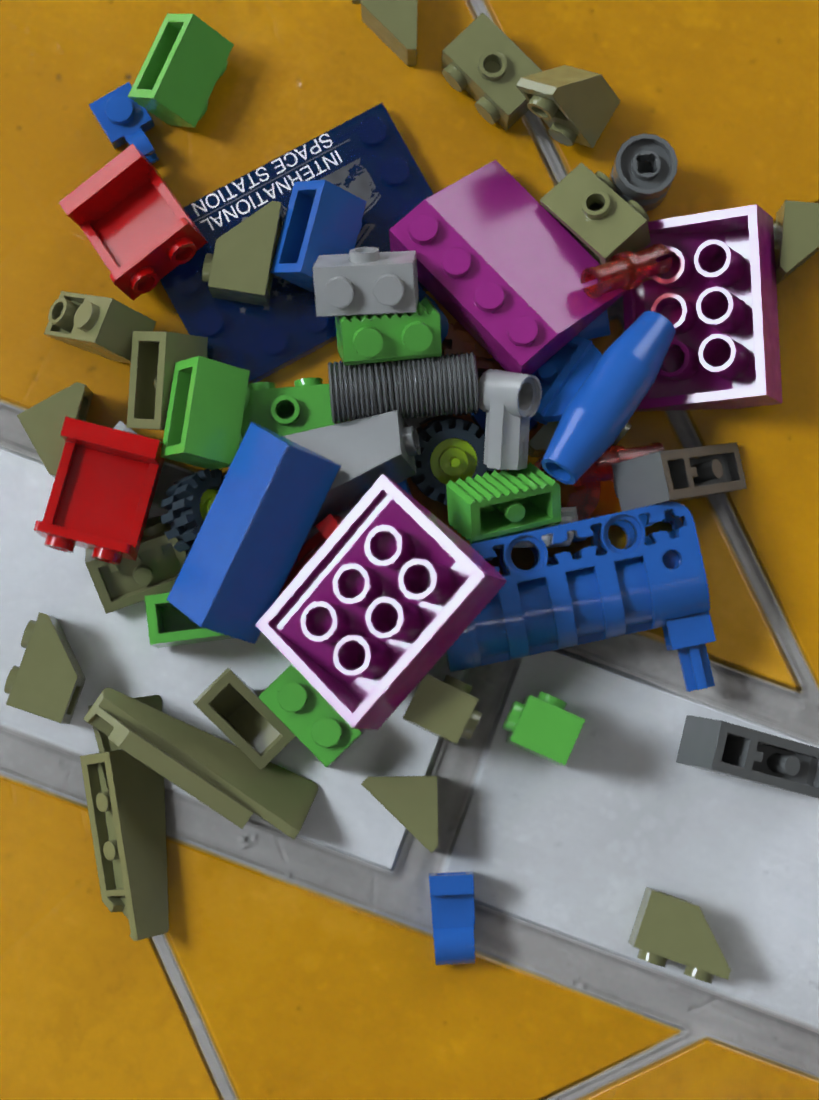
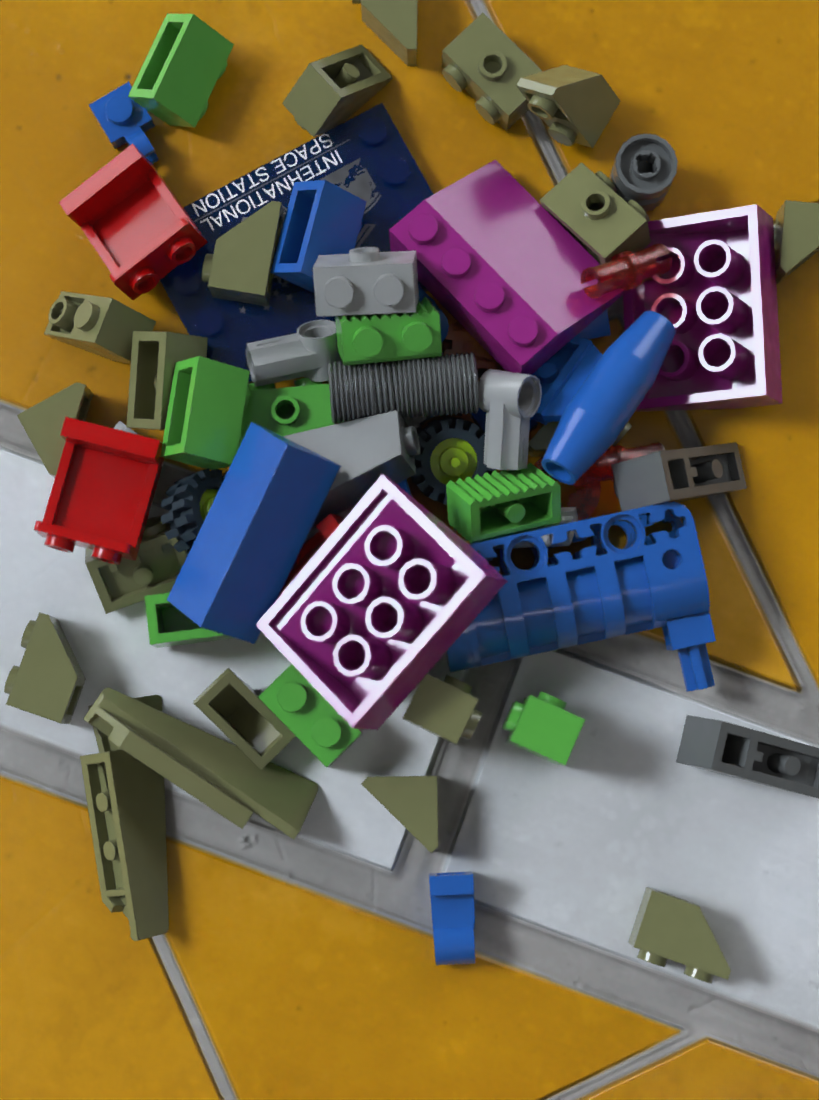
none -> light grey piece [245,319,343,387]
none -> olive slope [282,44,393,137]

